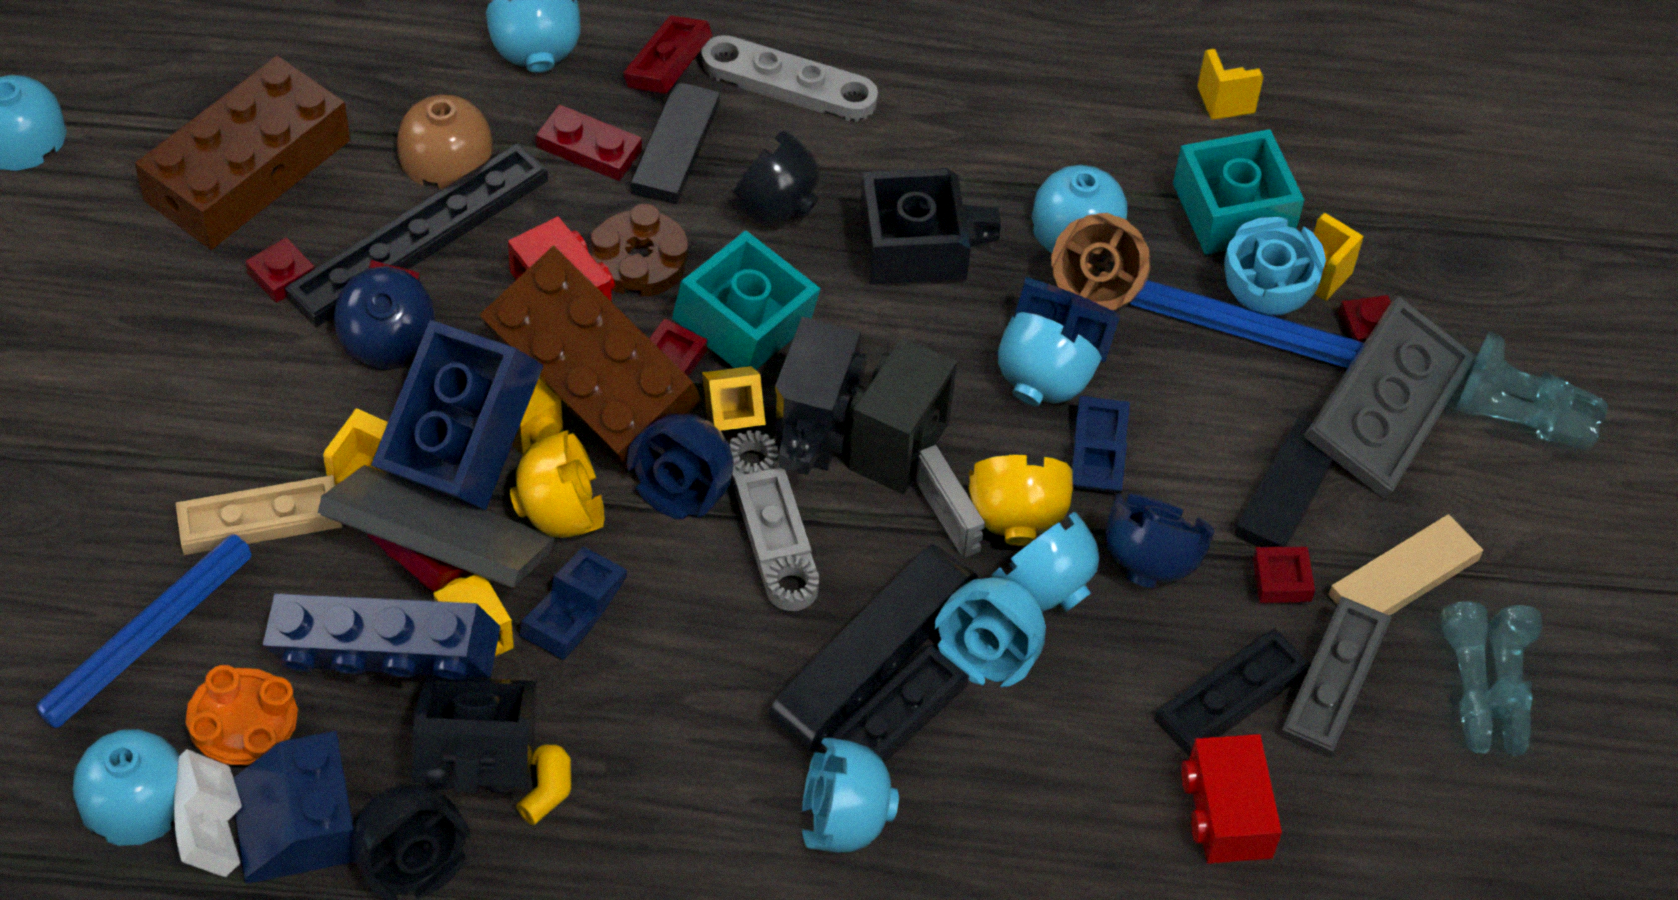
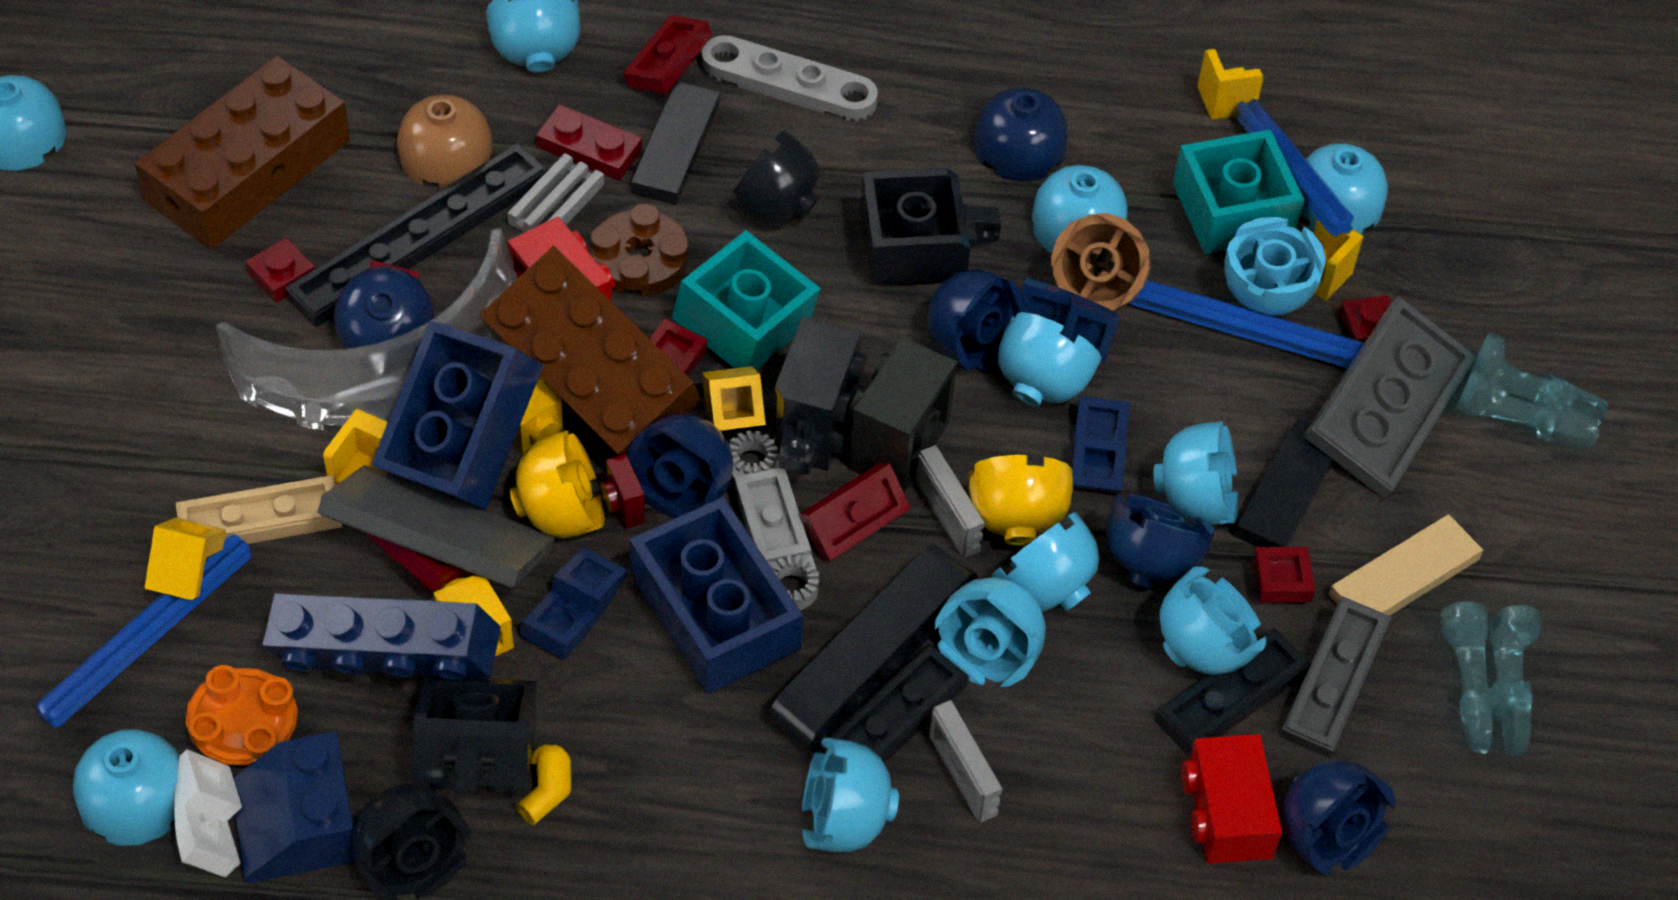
none -> yellow panel [144,517,226,600]
none -> clear windscreen [215,227,517,430]
none -> light grey tile [508,153,604,233]
none -> dark red plate [601,454,645,530]
none -> dark blue brick [629,497,803,694]
none -> dark red plate [799,463,911,561]
none -> dark blue cylinder [927,269,1024,371]
none -> light grey tile [929,700,1002,823]
none -> dark blue cylinder [973,87,1068,182]
none -> medium azure cylinder [1154,421,1238,525]
none -> medium azure cylinder [1159,567,1266,675]
none -> blue axle [1236,99,1354,237]
none -> dark blue cylinder [1282,760,1396,875]
none -> medium azure cylinder [1301,143,1388,235]

